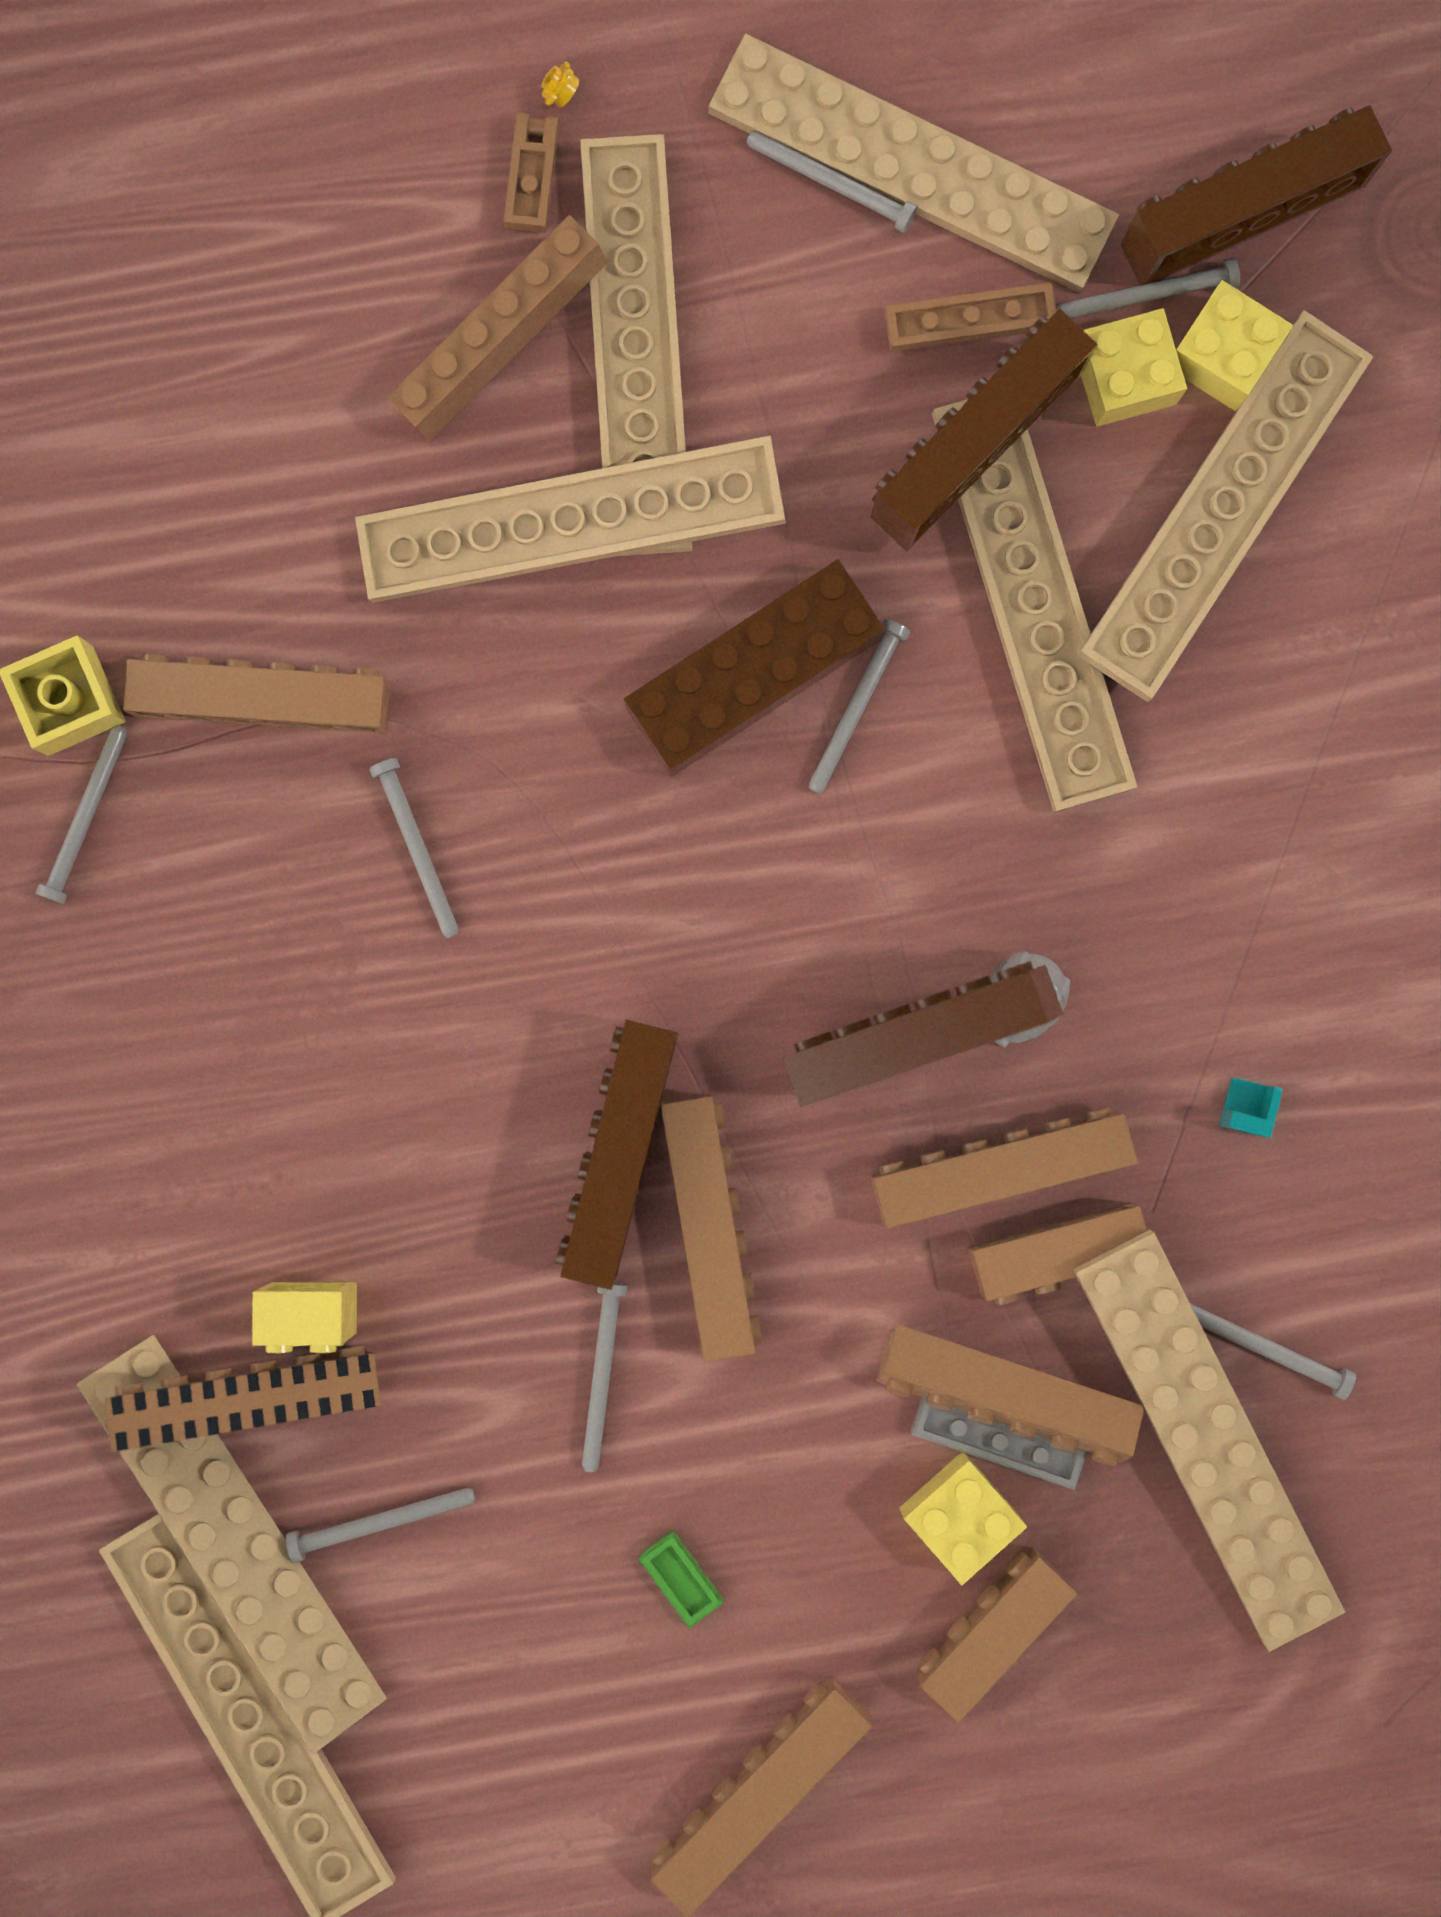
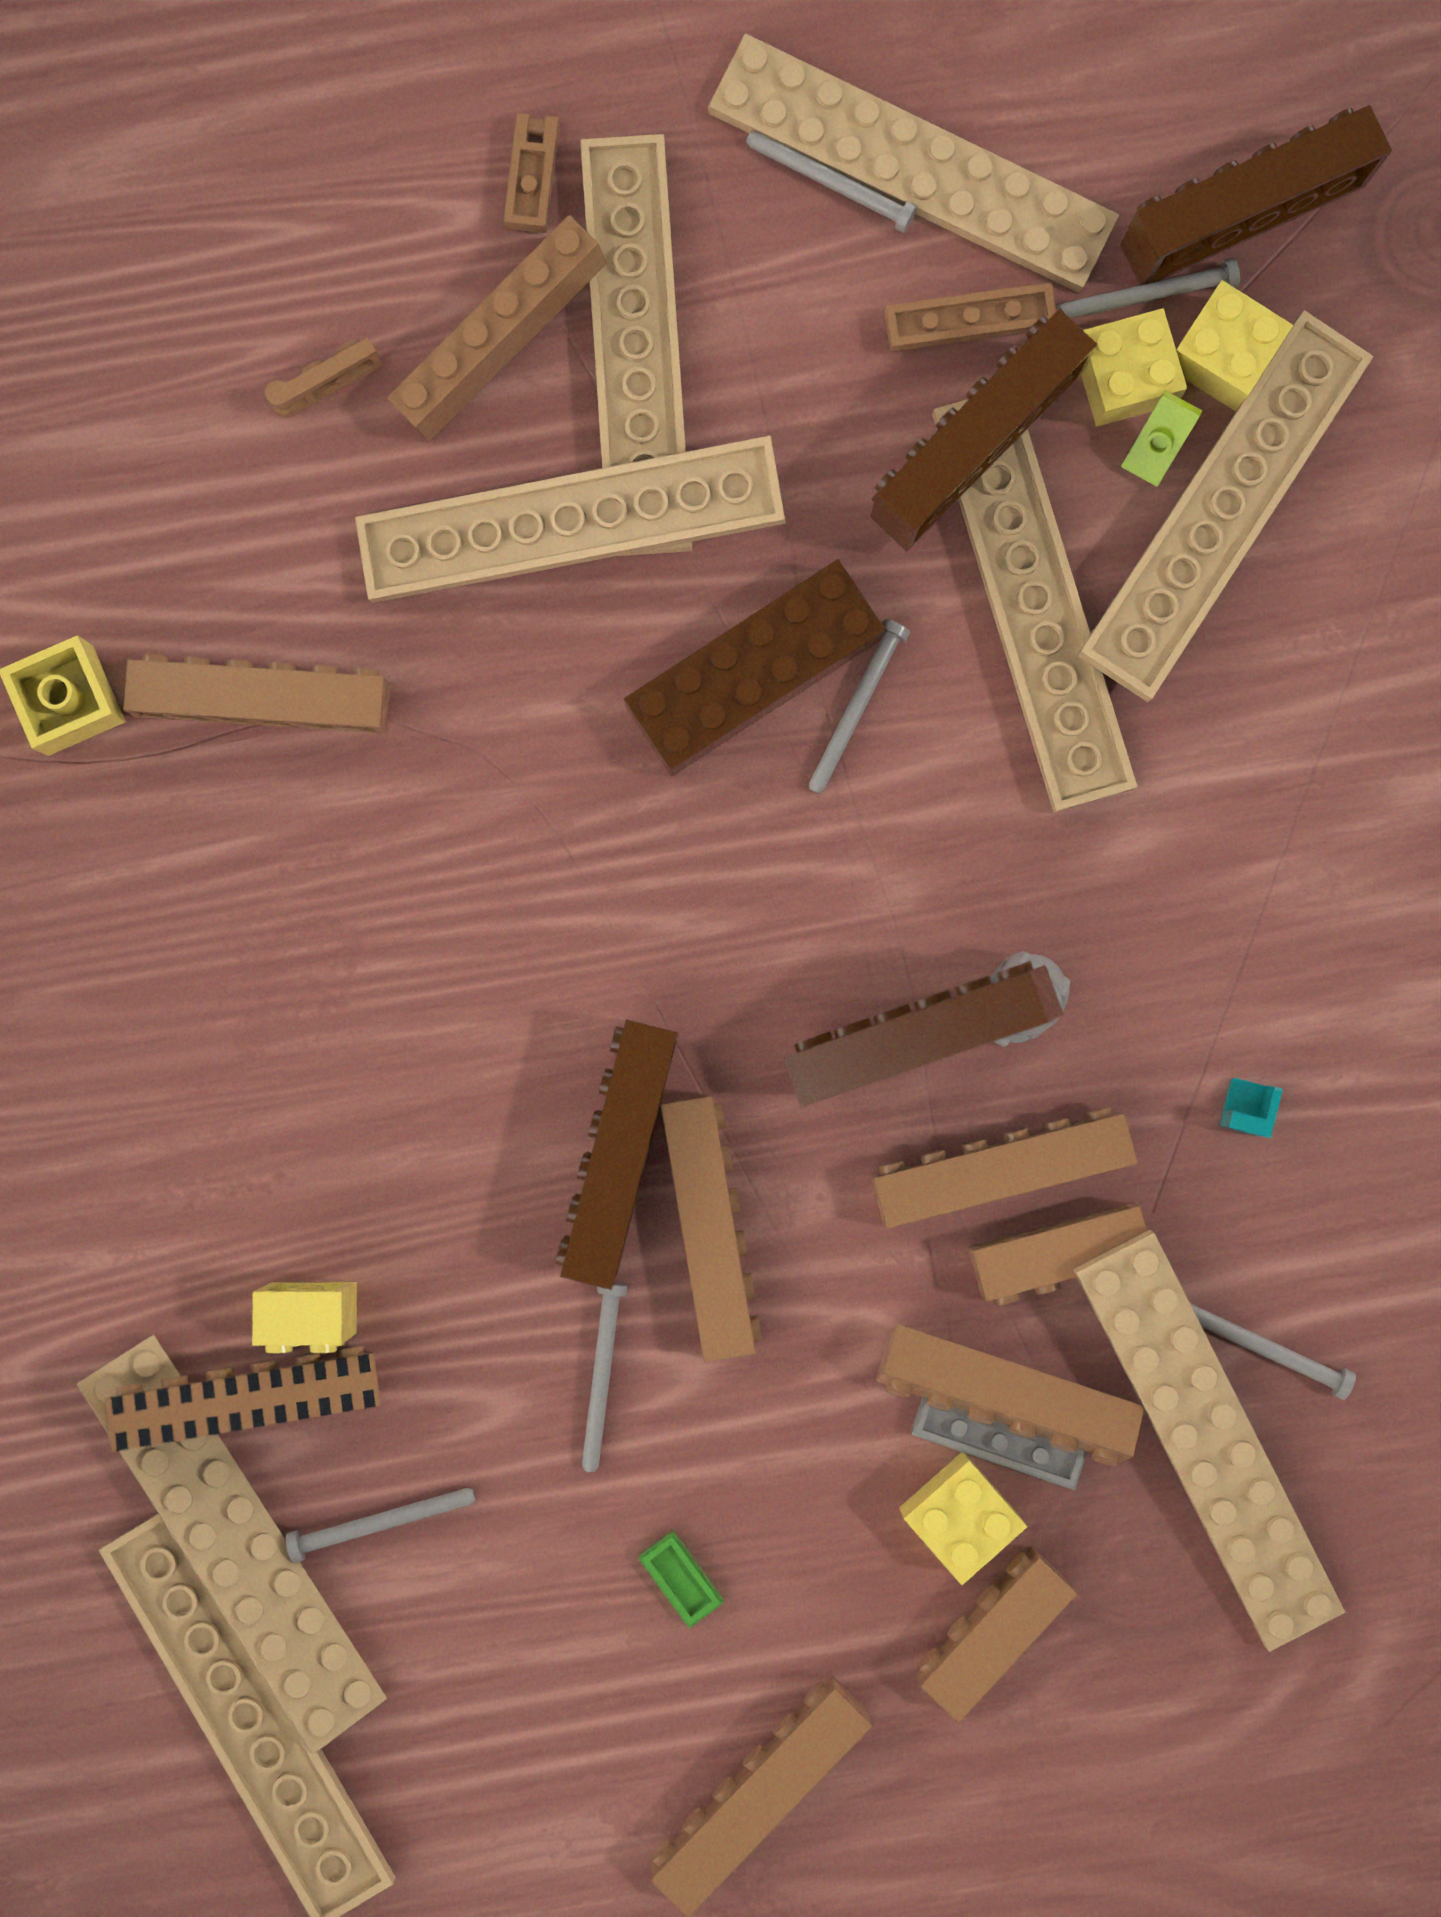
light grey bar [35,725,127,904] -> none
light grey bar [369,758,459,938] -> none
yellow plate [541,61,579,107] -> none
none -> medium nougat plate [265,337,383,418]
none -> lime plate [1121,390,1202,487]

